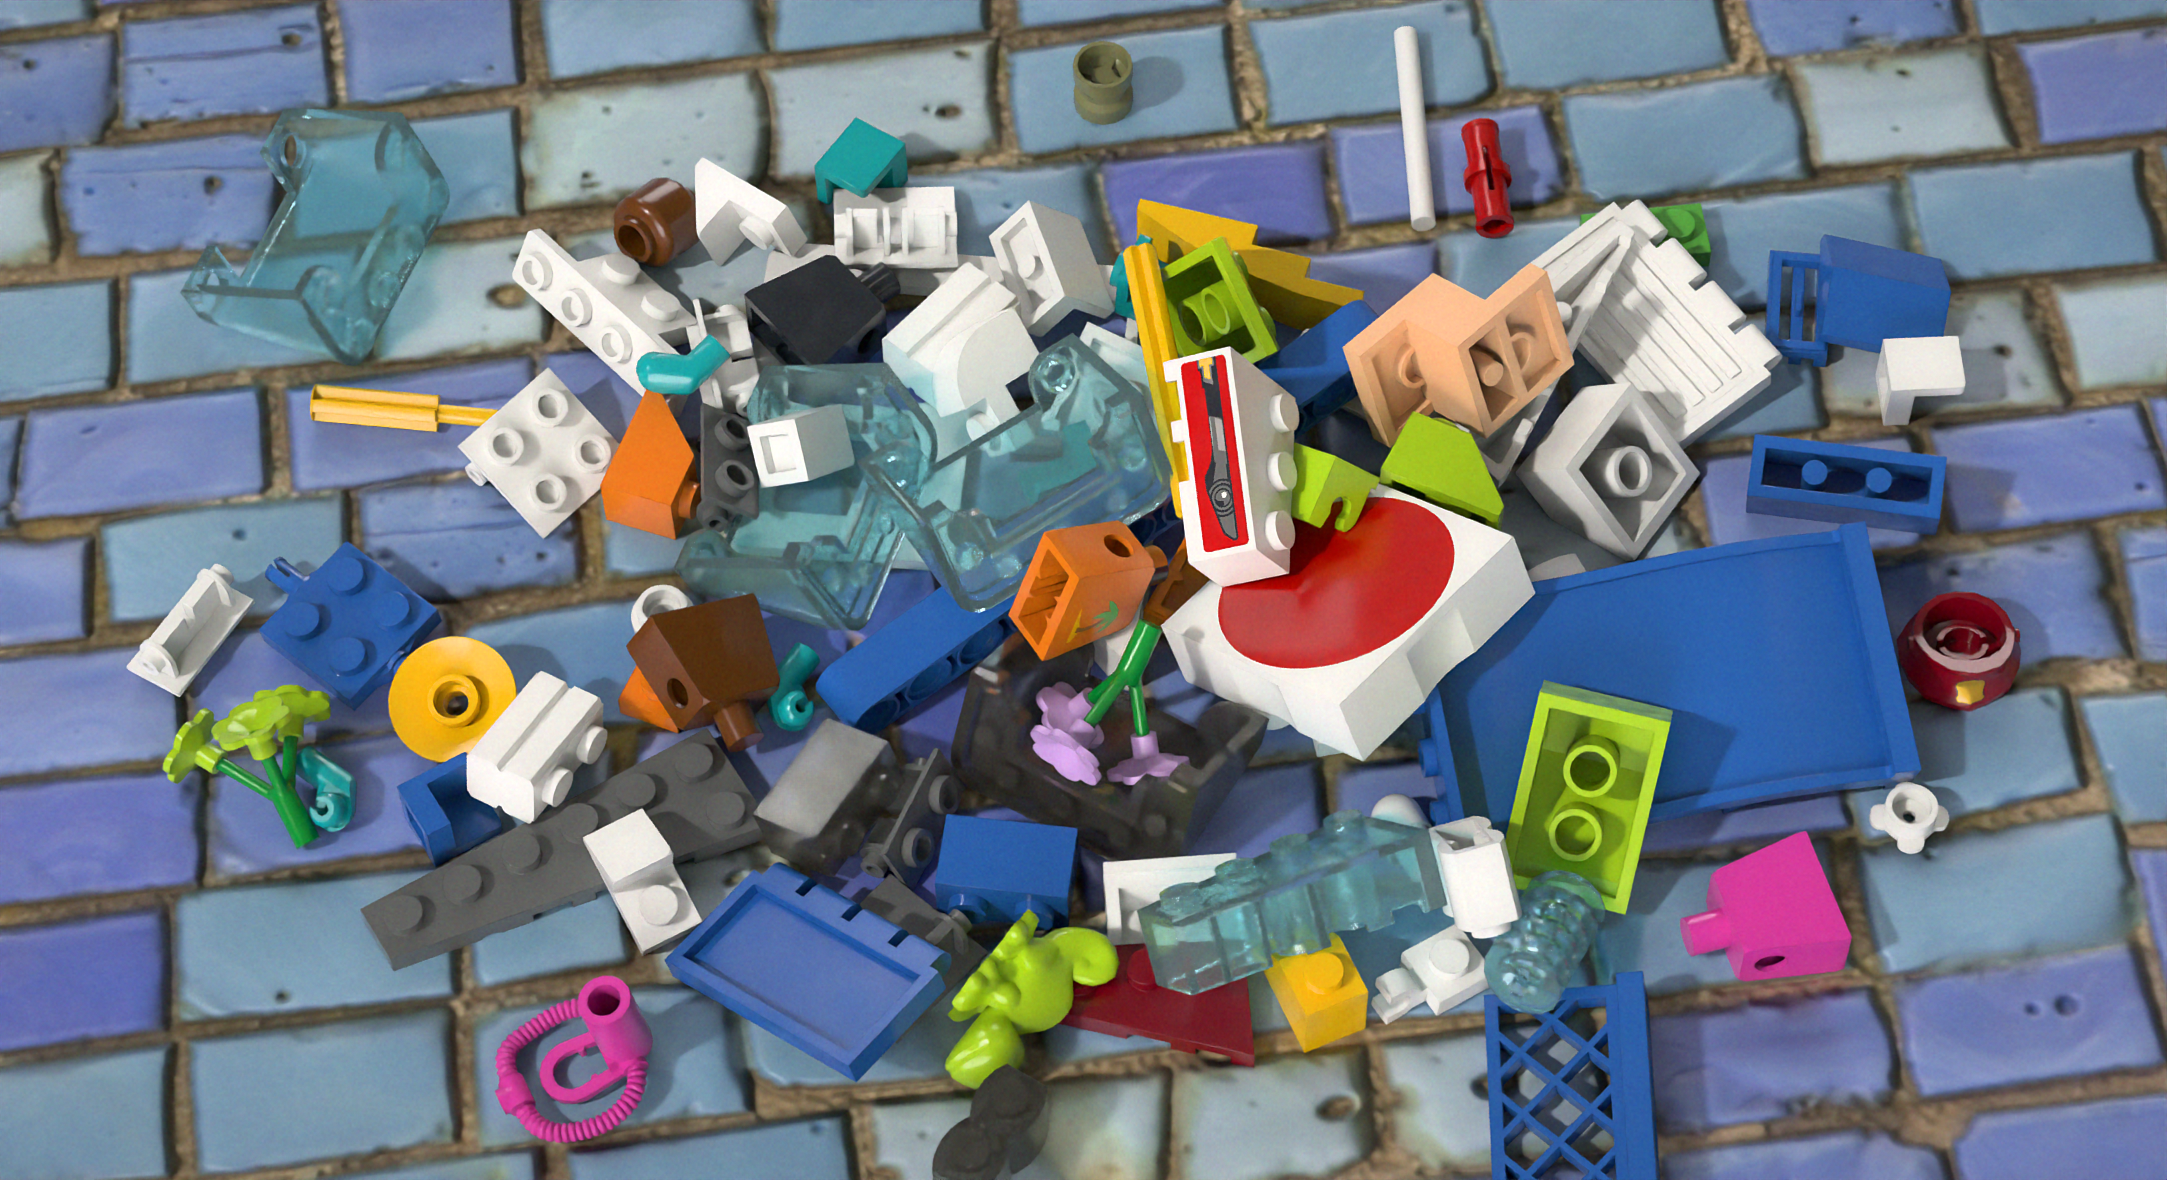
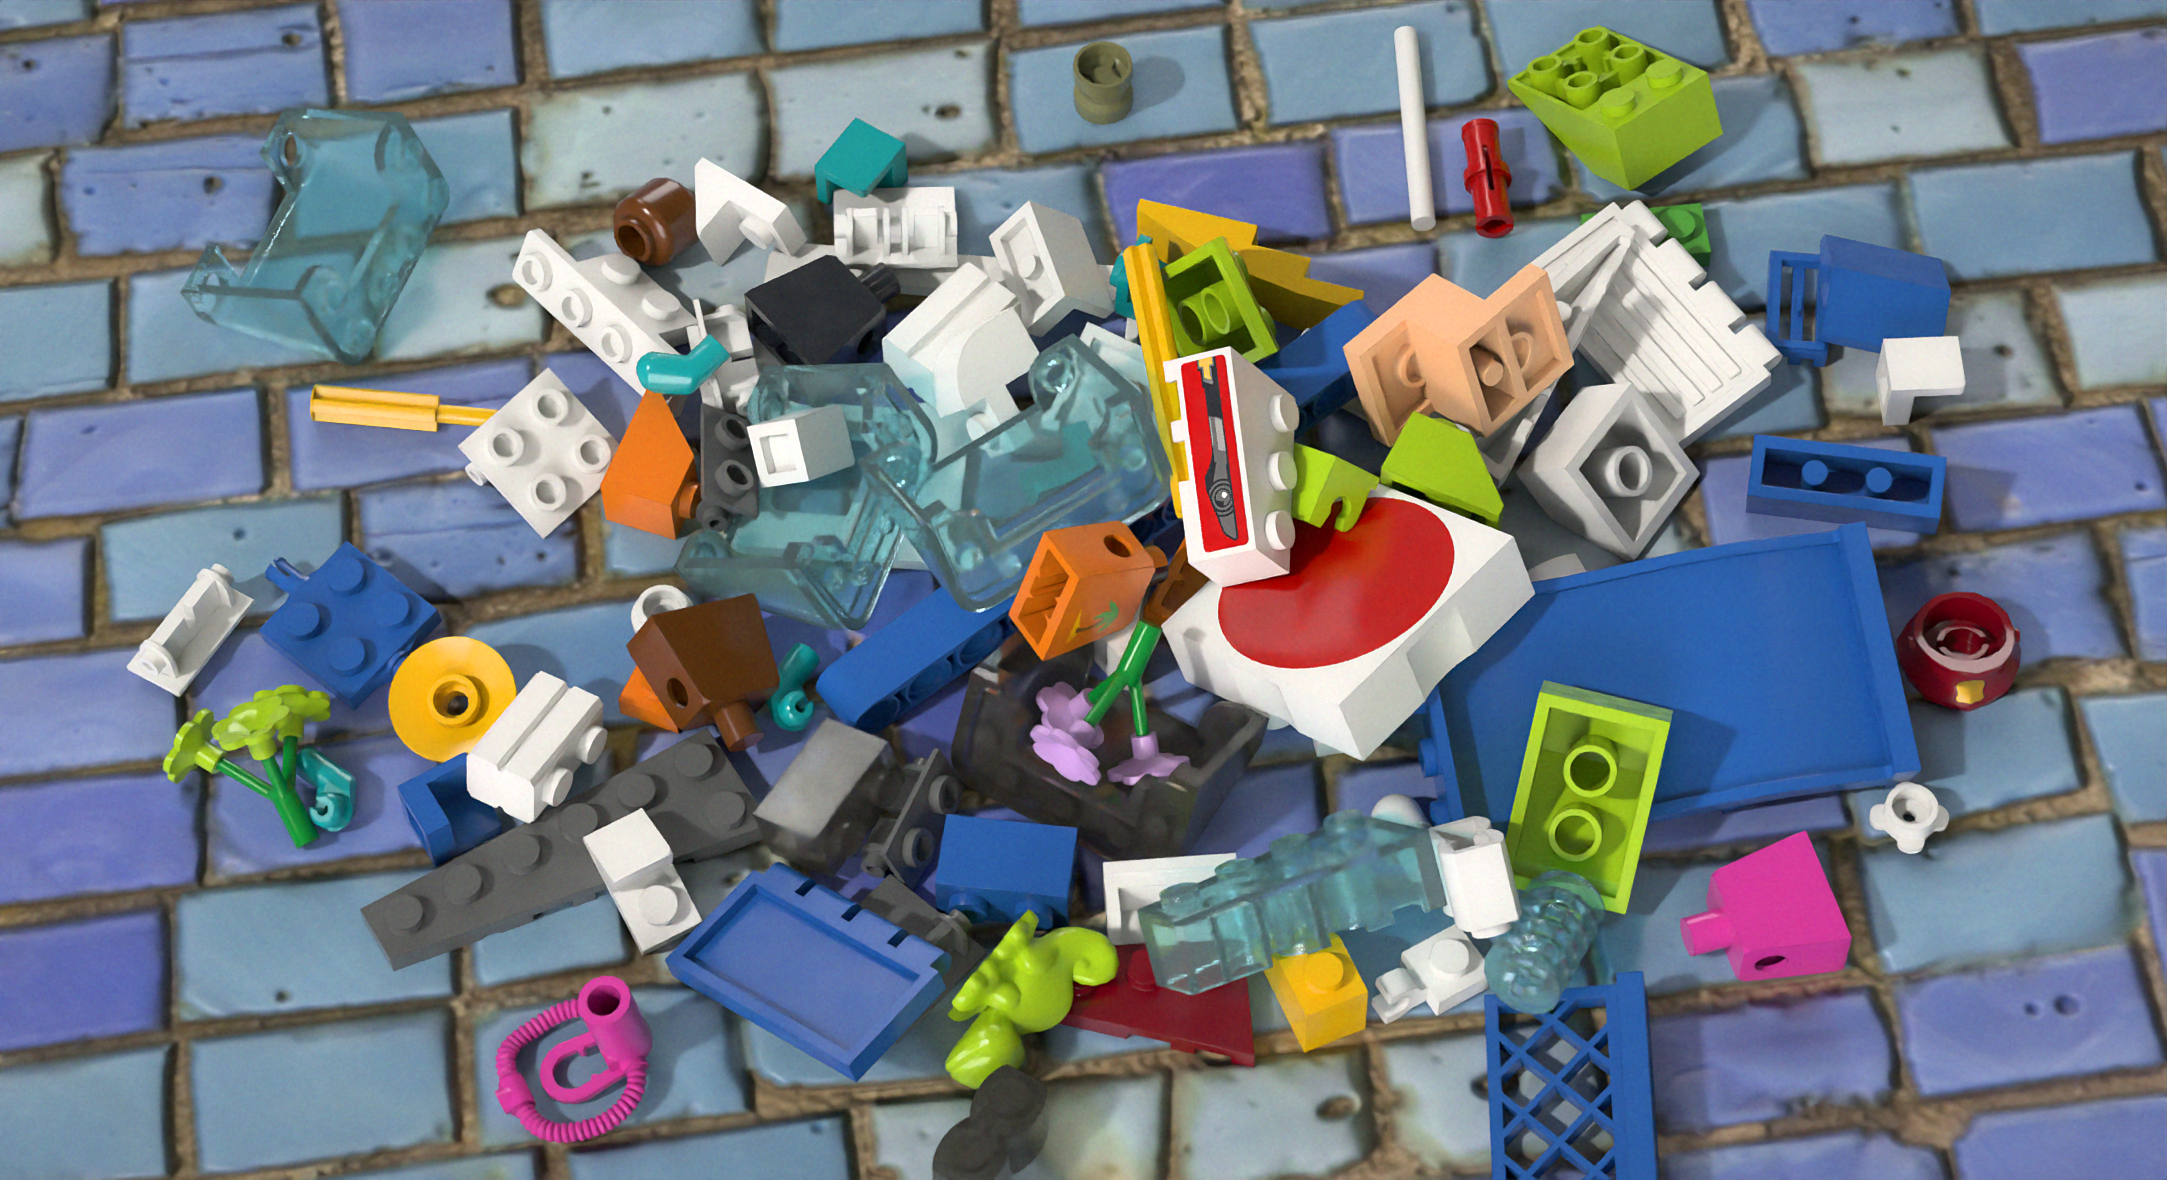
none -> lime slope [1507,25,1723,192]

